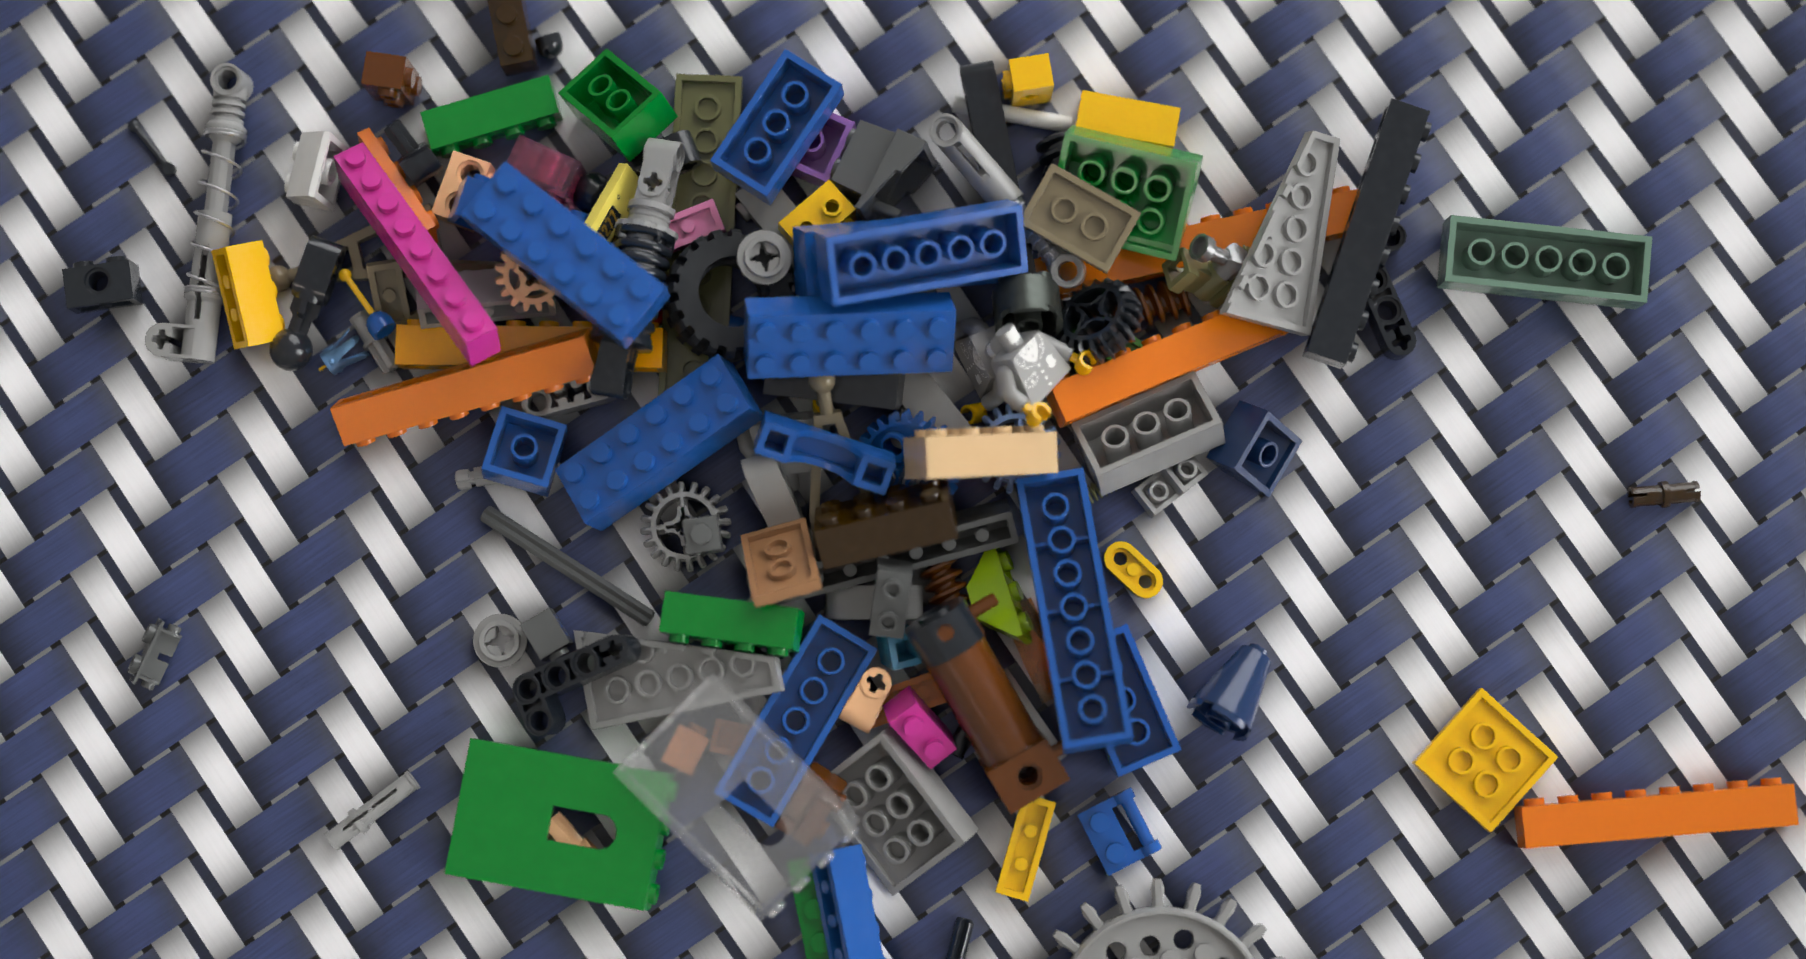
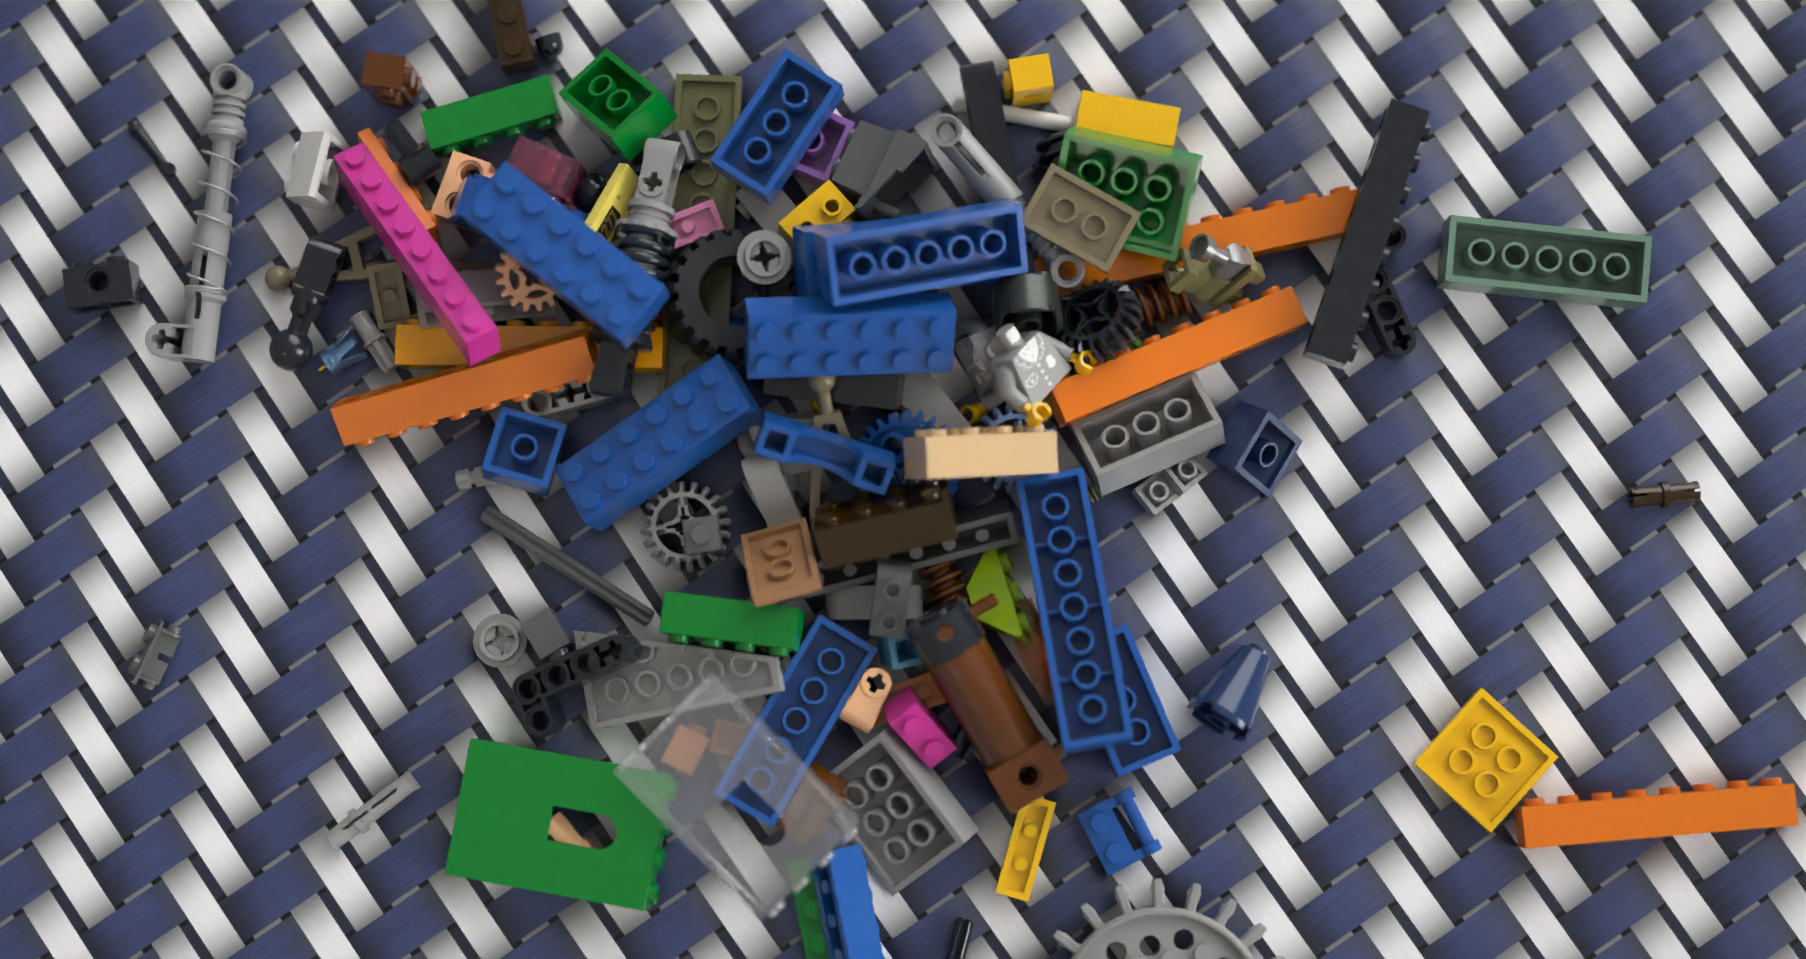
yellow brick [211,240,285,349] -> none
blue hinge [338,268,396,340] -> none
yellow plate [1103,541,1163,599] -> none
light grey wing [1219,130,1340,336] -> none

